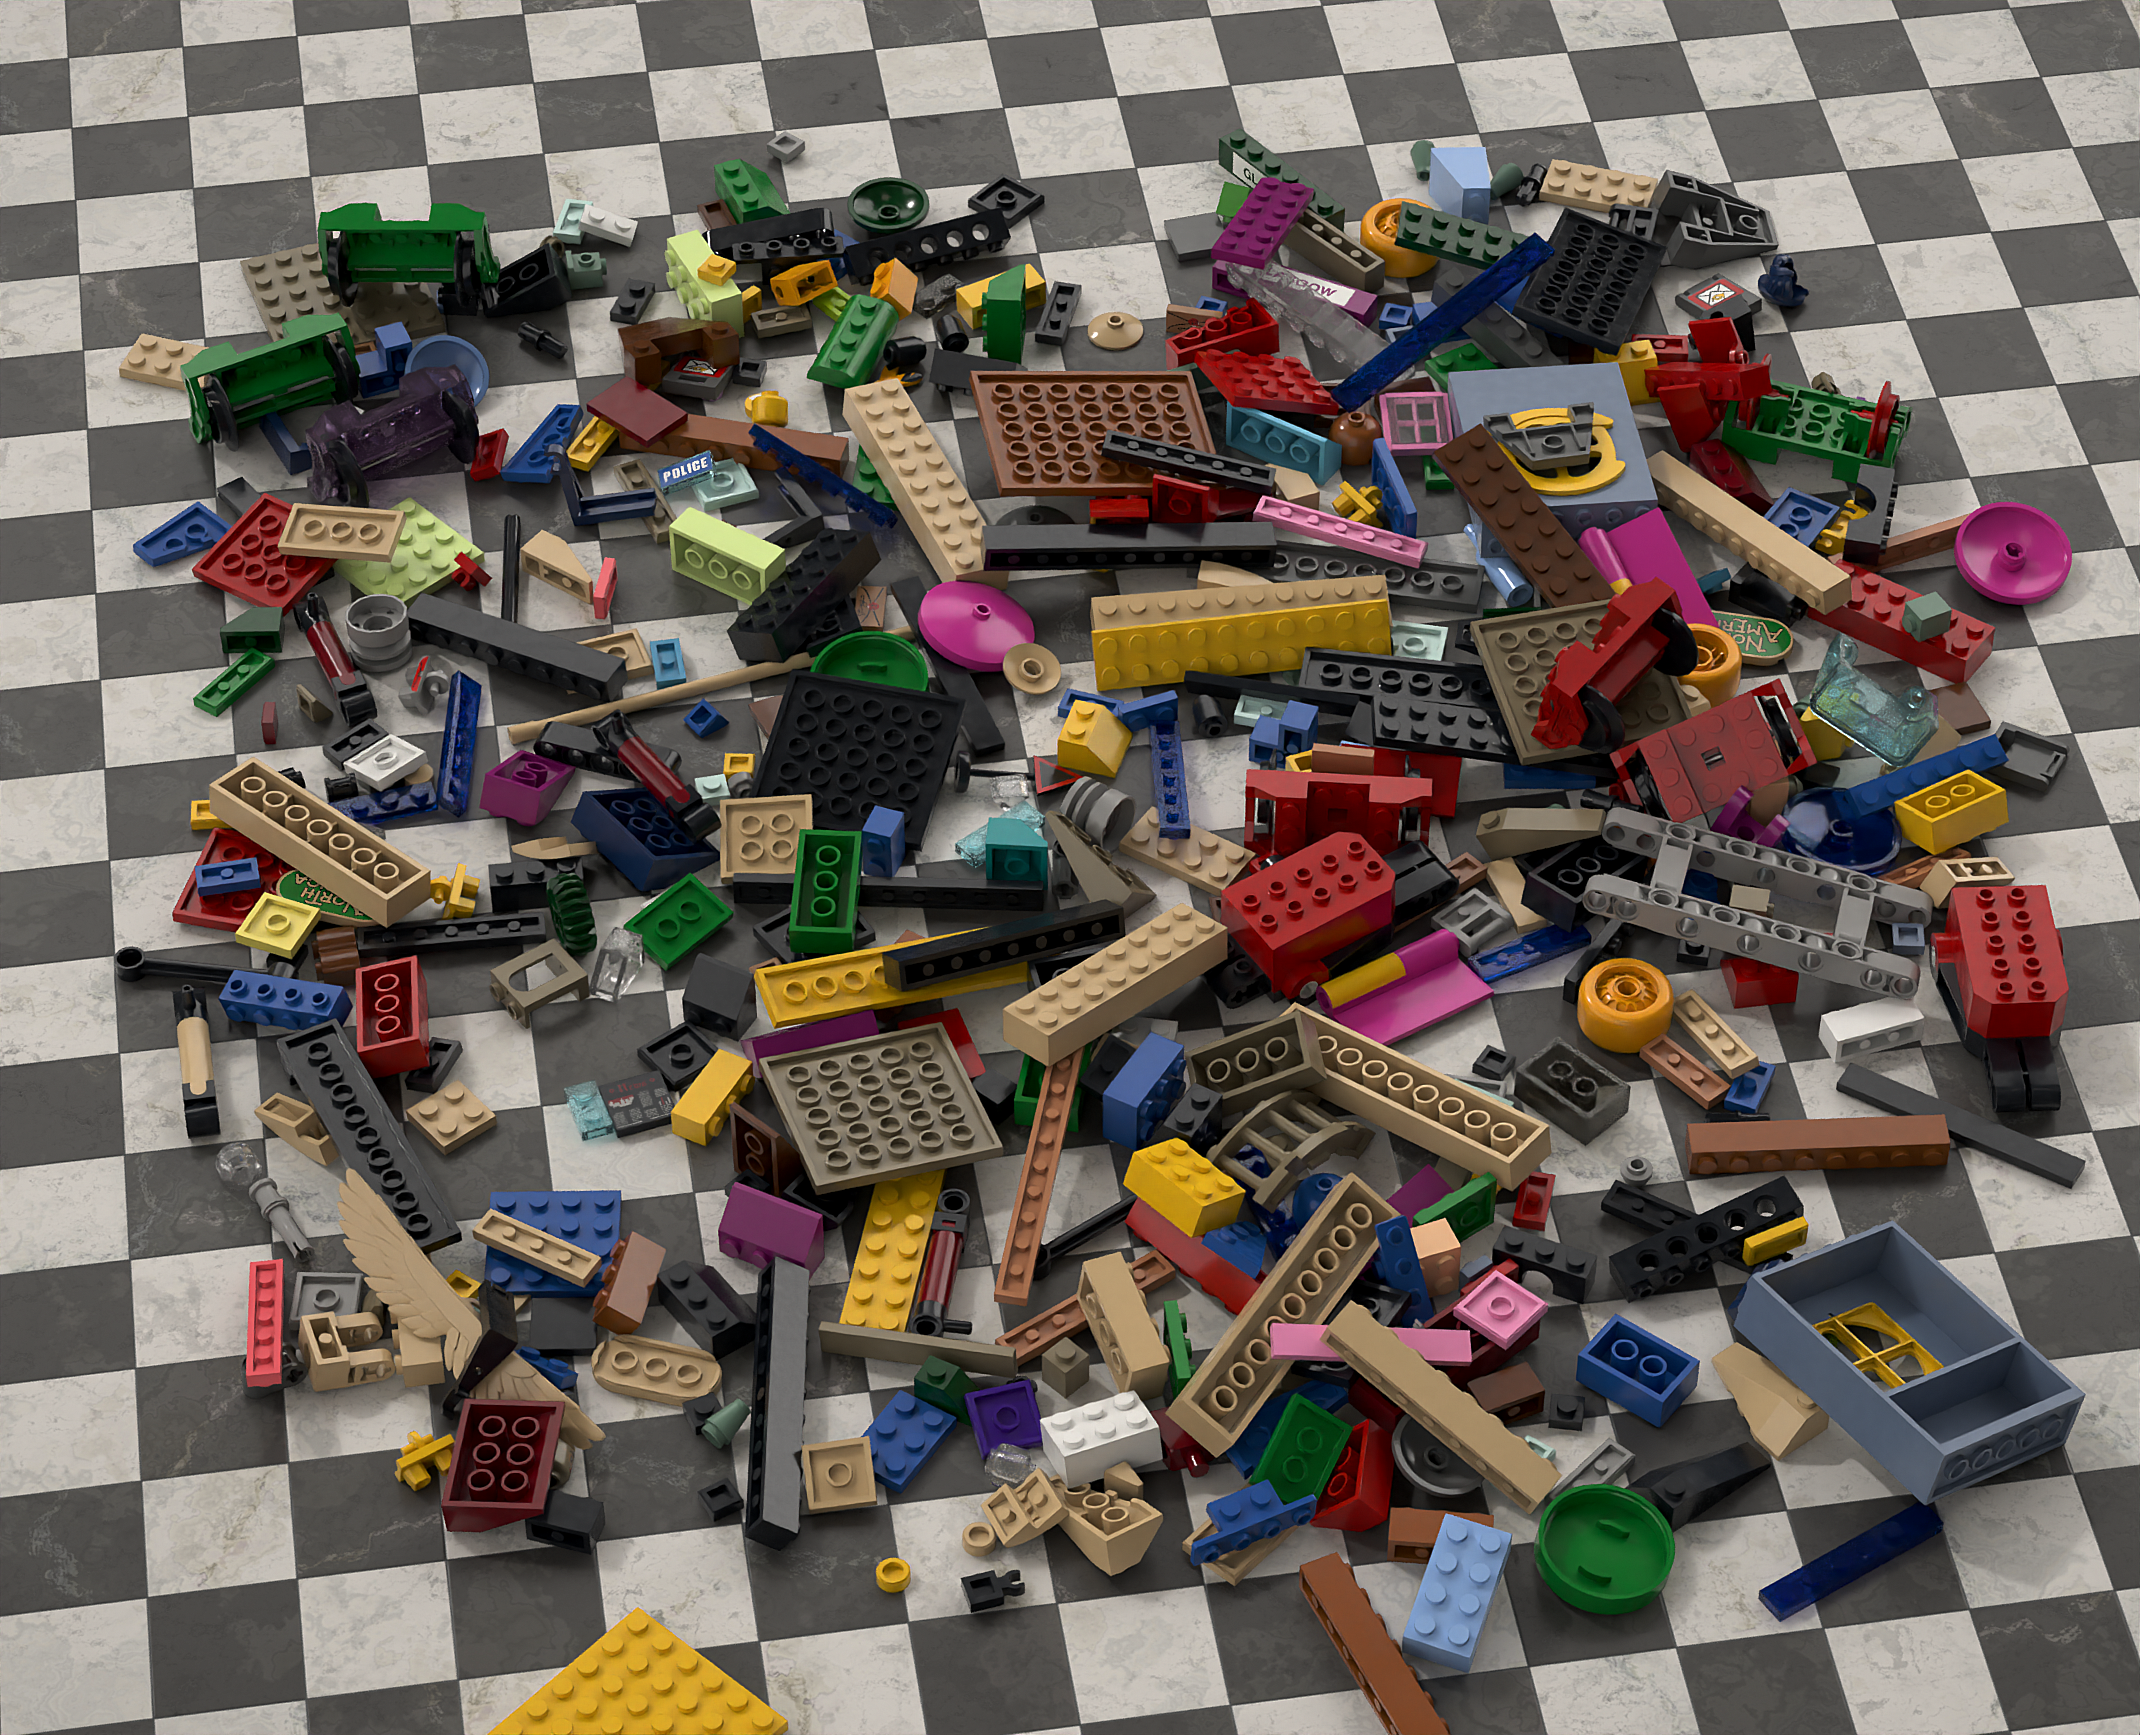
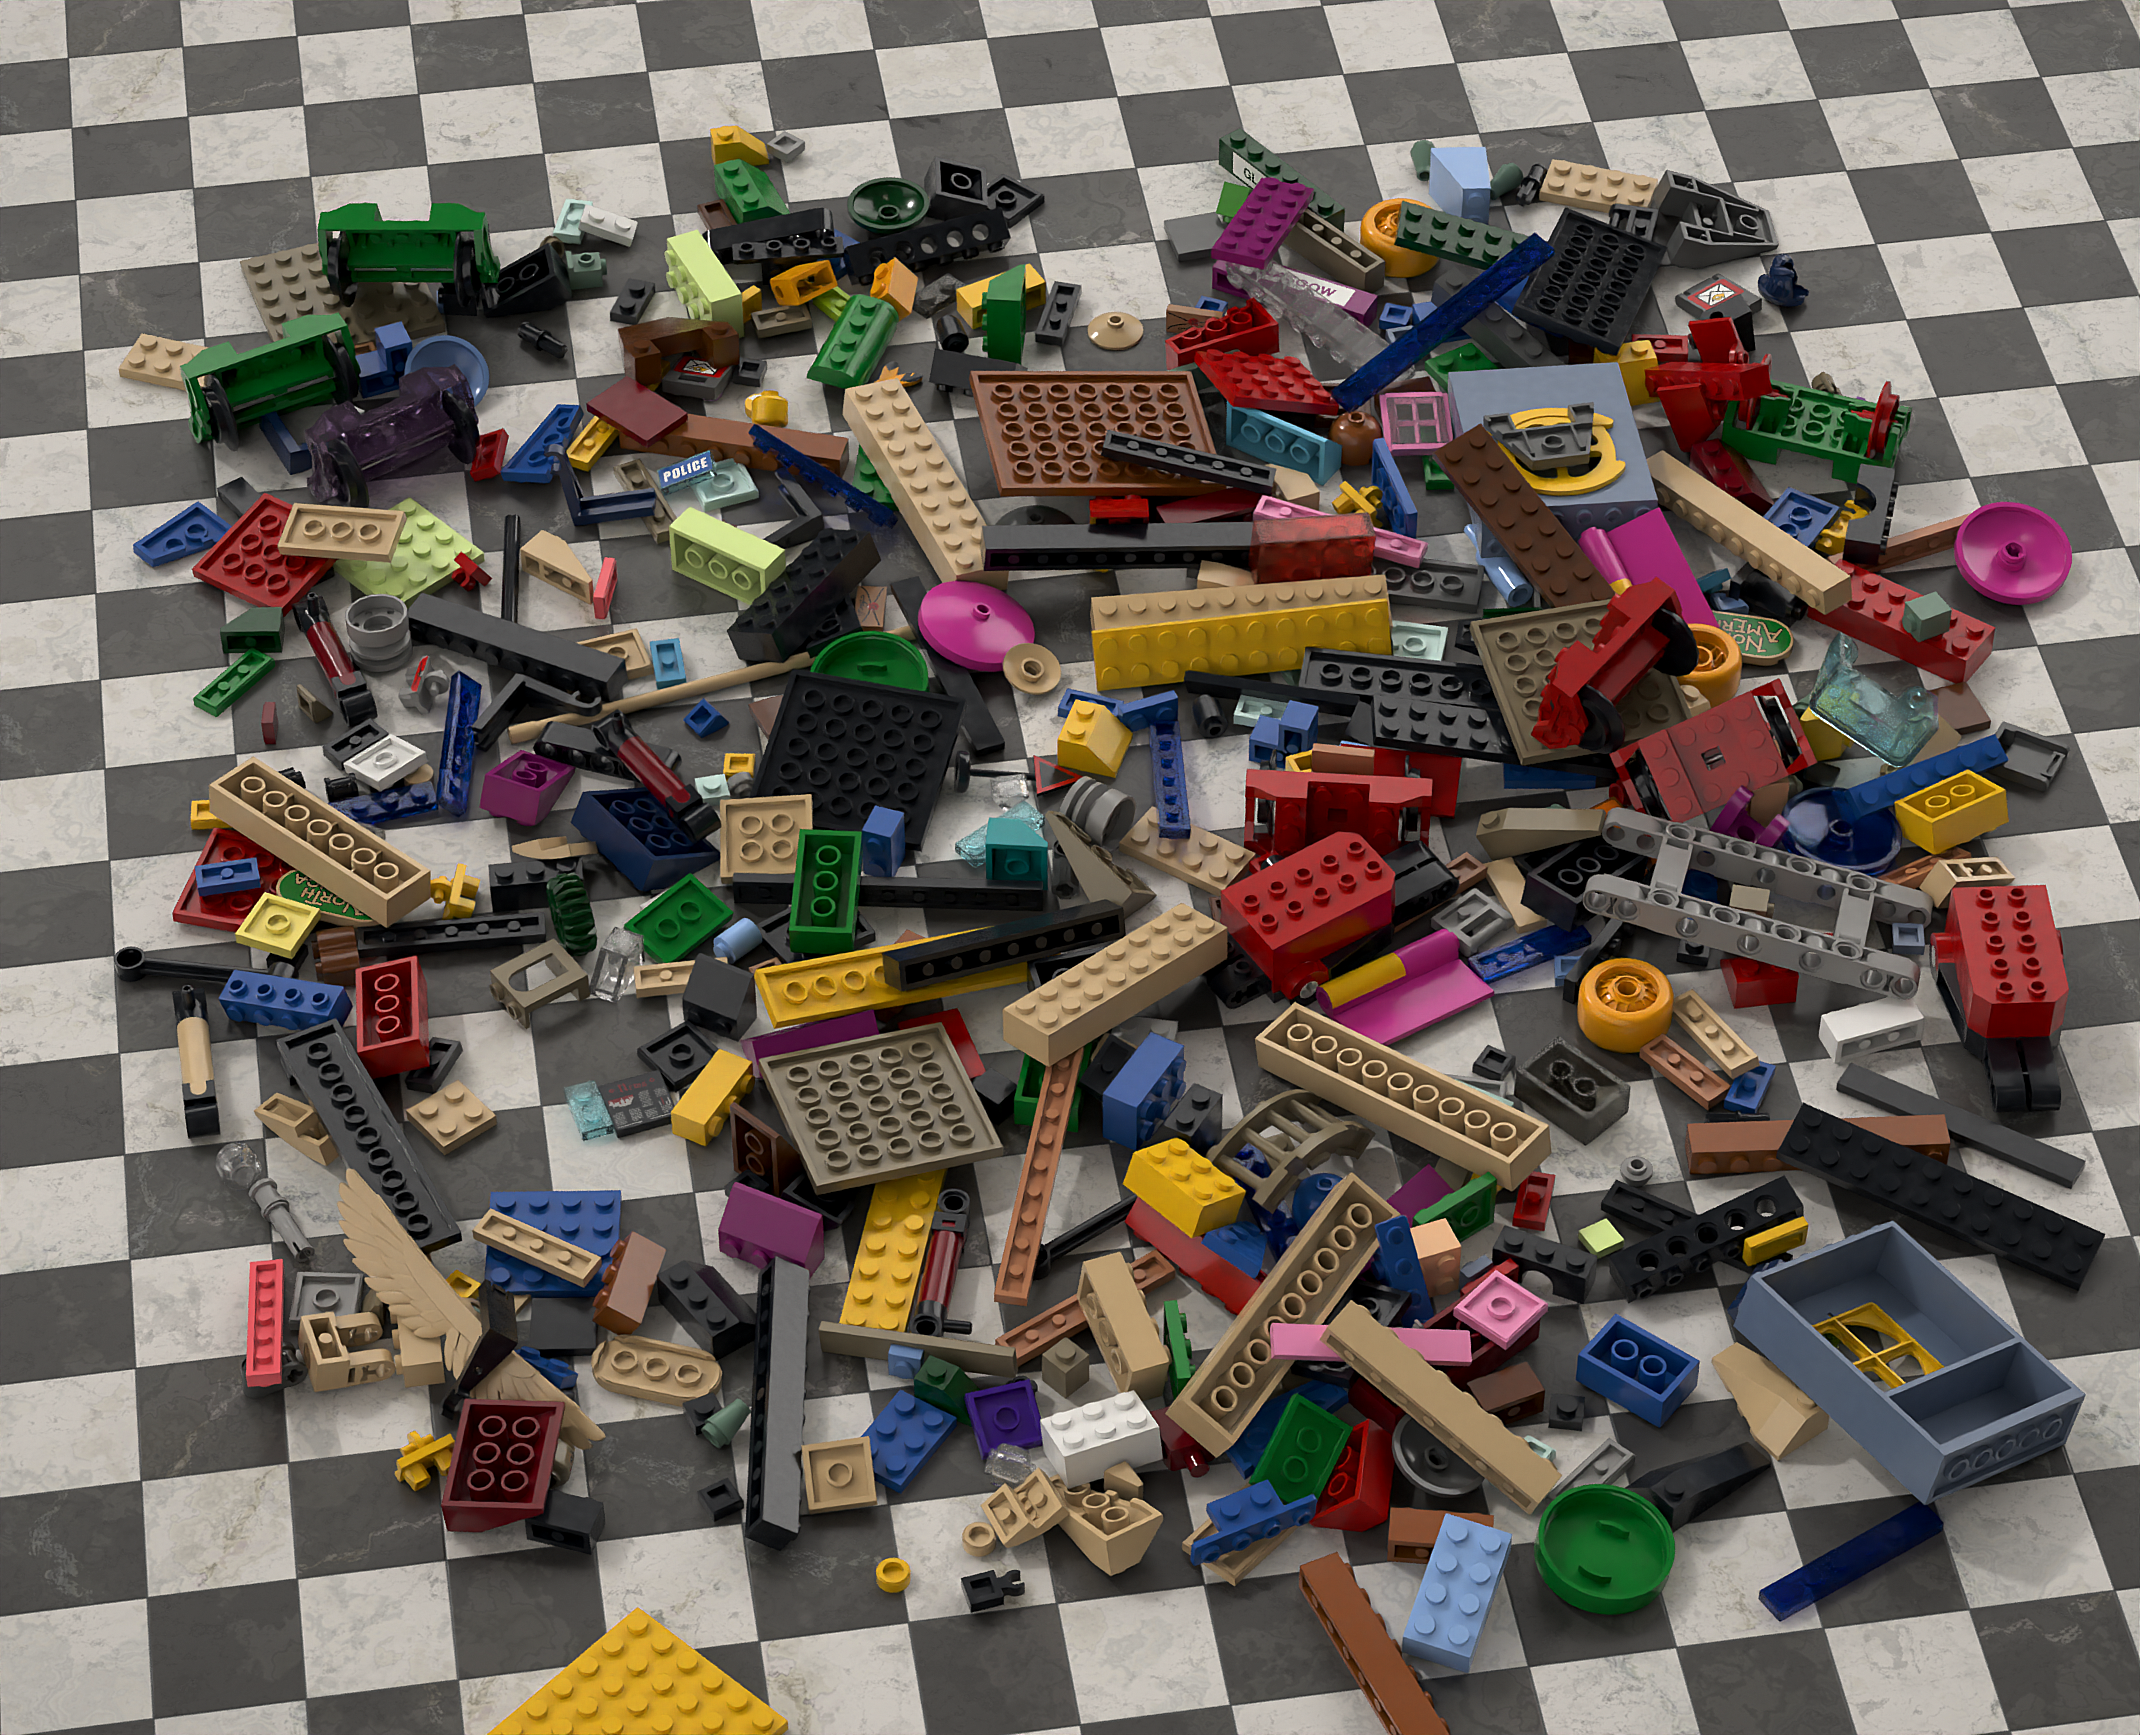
yellow plate [697,254,736,286] -> none
black brick [883,336,927,368] -> none
red slope [1152,474,1219,523] -> none
dark tan brick [1184,1010,1327,1118] -> none
black pin [1580,788,1644,815] -> none
none -> black hinge [471,673,603,752]
none -> tan plate [633,957,728,998]
none -> yellow slope [710,125,769,166]
none -> light blue brick [713,918,762,964]
none -> medium blue plate [888,1344,924,1379]
none -> black slope [924,156,988,221]
none -> clear red brick [1248,512,1376,585]
none -> medium blue tile [1554,956,1581,986]
none -> yellowish green tile [1578,1218,1624,1259]
none -> medium blue tile [1710,593,1749,615]
none -> black plate [1776,1102,2105,1291]

